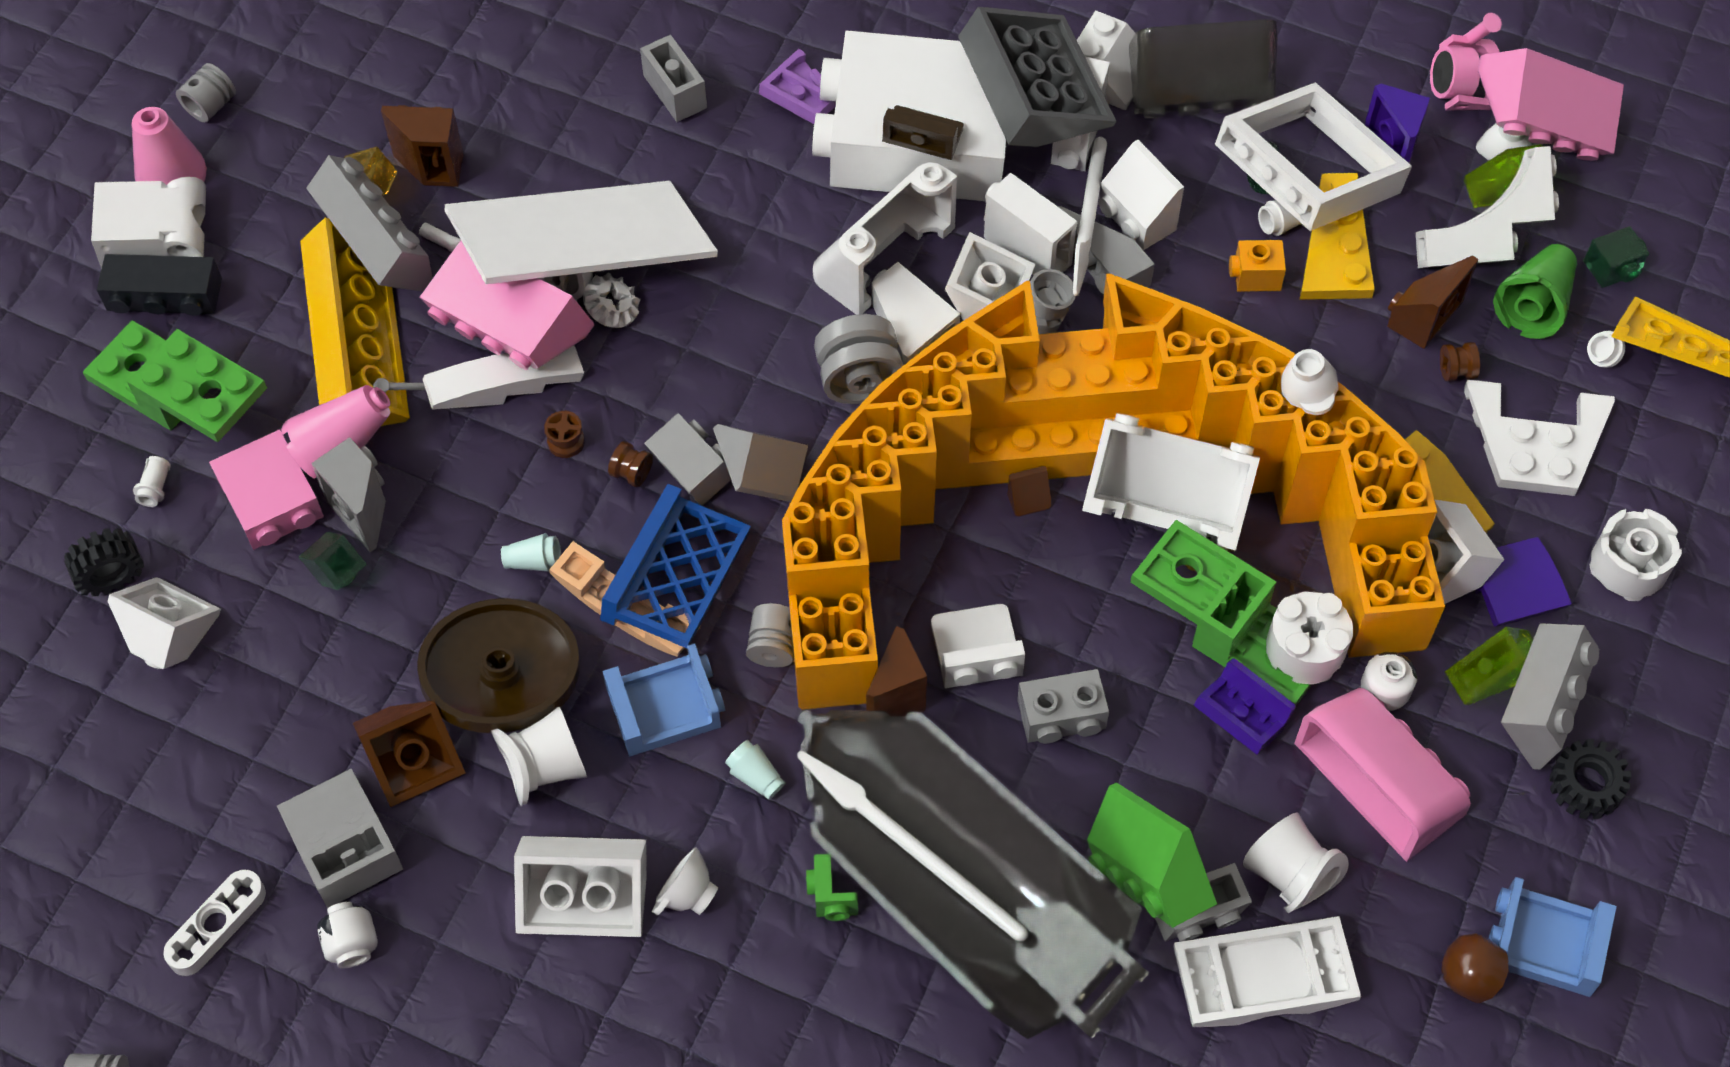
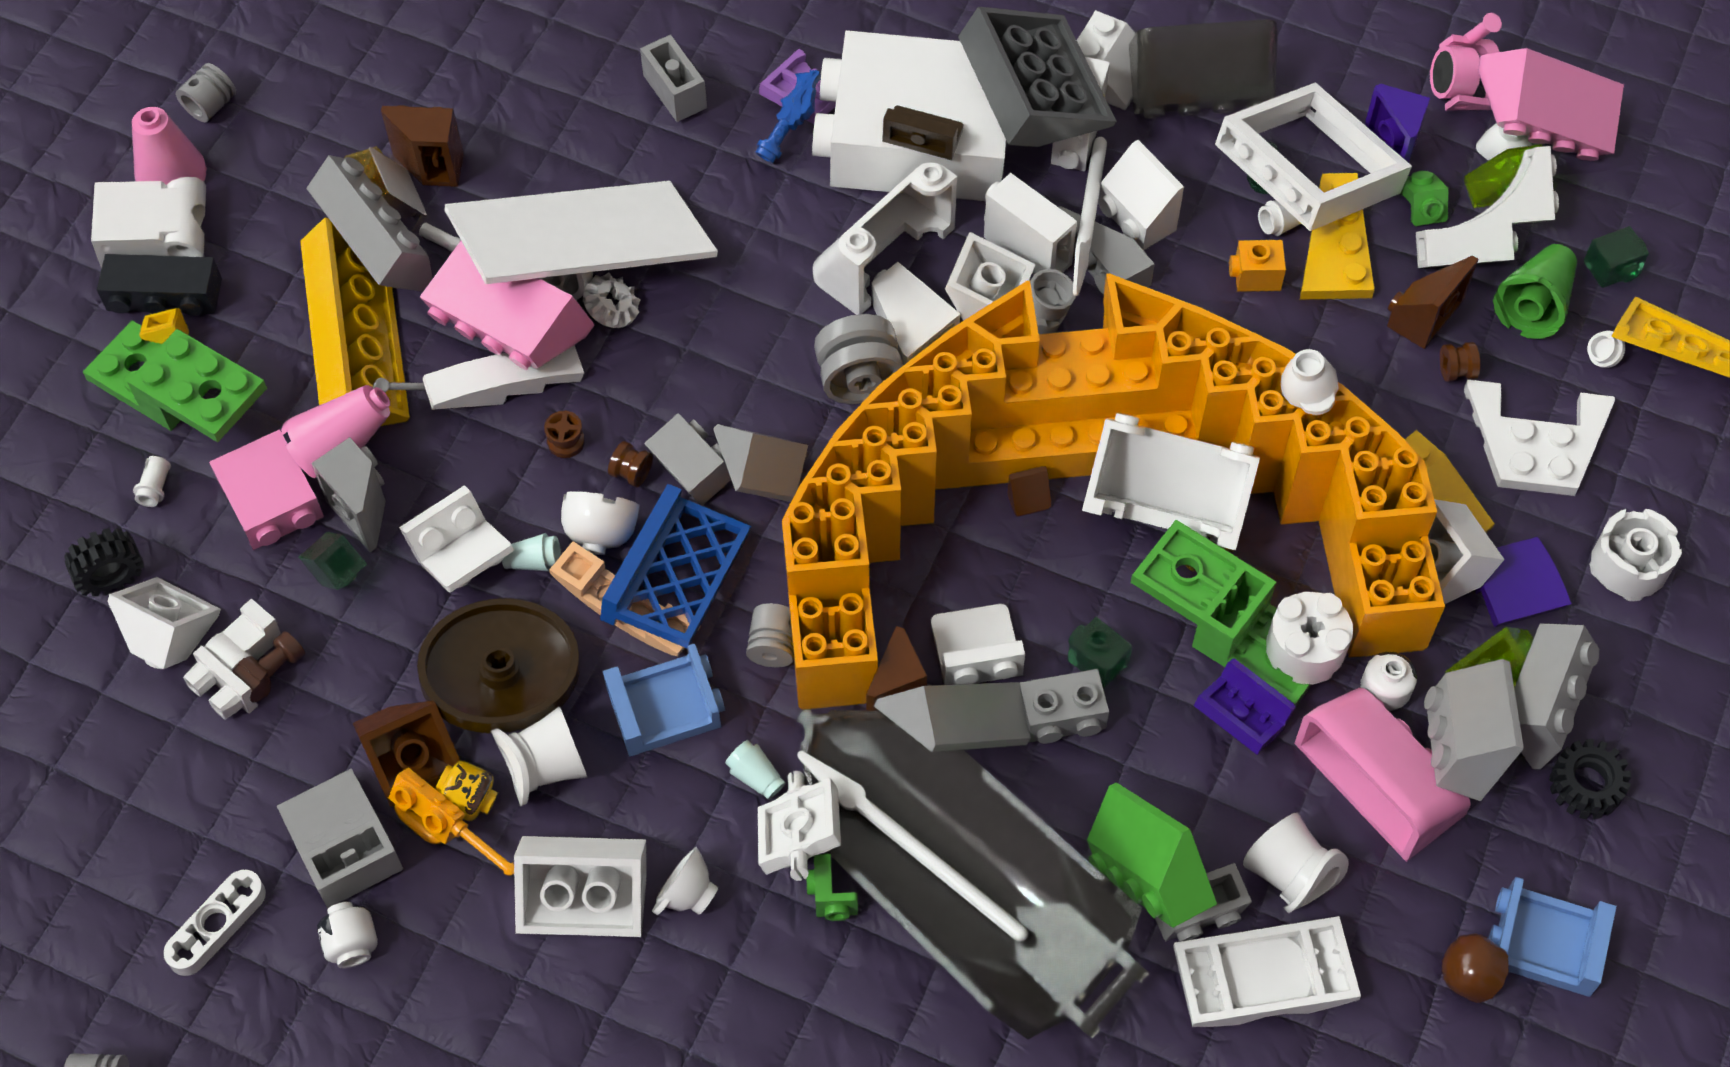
none -> yellow slope [139,308,189,344]
none -> white hips [183,599,306,720]
none -> white sticker [369,147,426,215]
none -> light orange piece [388,767,514,876]
none -> white bracket [399,486,514,592]
none -> yellow head [435,761,498,821]
none -> white cylinder [561,491,640,555]
none -> blue piece [755,70,821,164]
none -> white plate [758,771,841,881]
none -> light grey slope [874,682,1031,752]
none -> clear green brick [1067,617,1133,689]
none -> bright green bracket [1401,171,1448,226]
none -> light grey slope [1424,659,1524,801]

